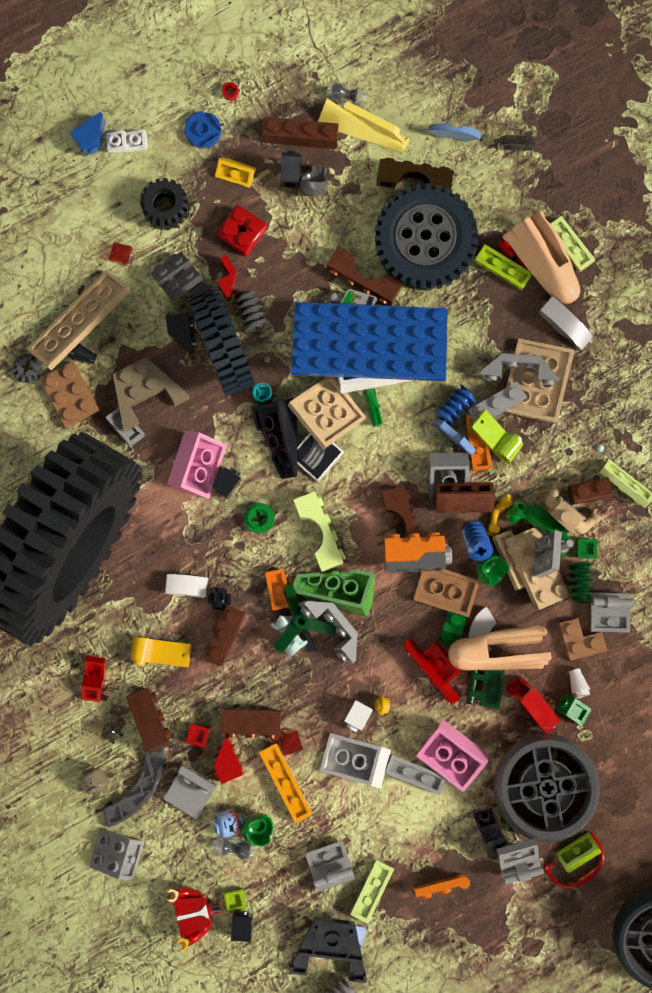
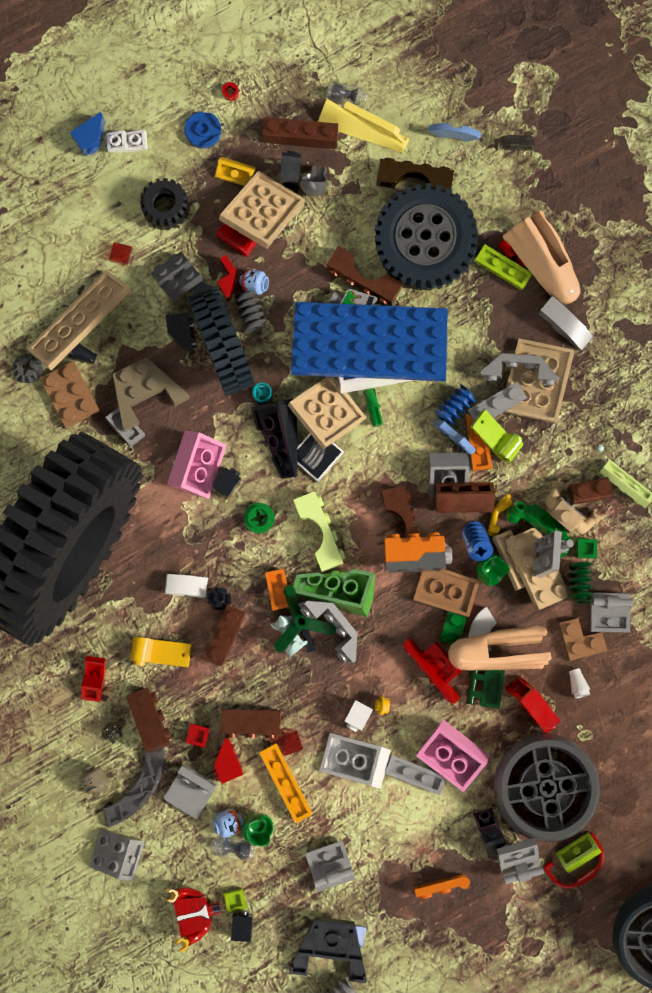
yellowish green plate [350,859,394,924] -> none
yellowish green plate [551,216,595,273] -> none
green bracket [556,694,592,726] -> none
none -> tan plate [219,171,305,249]
none -> light blue head [239,269,269,295]

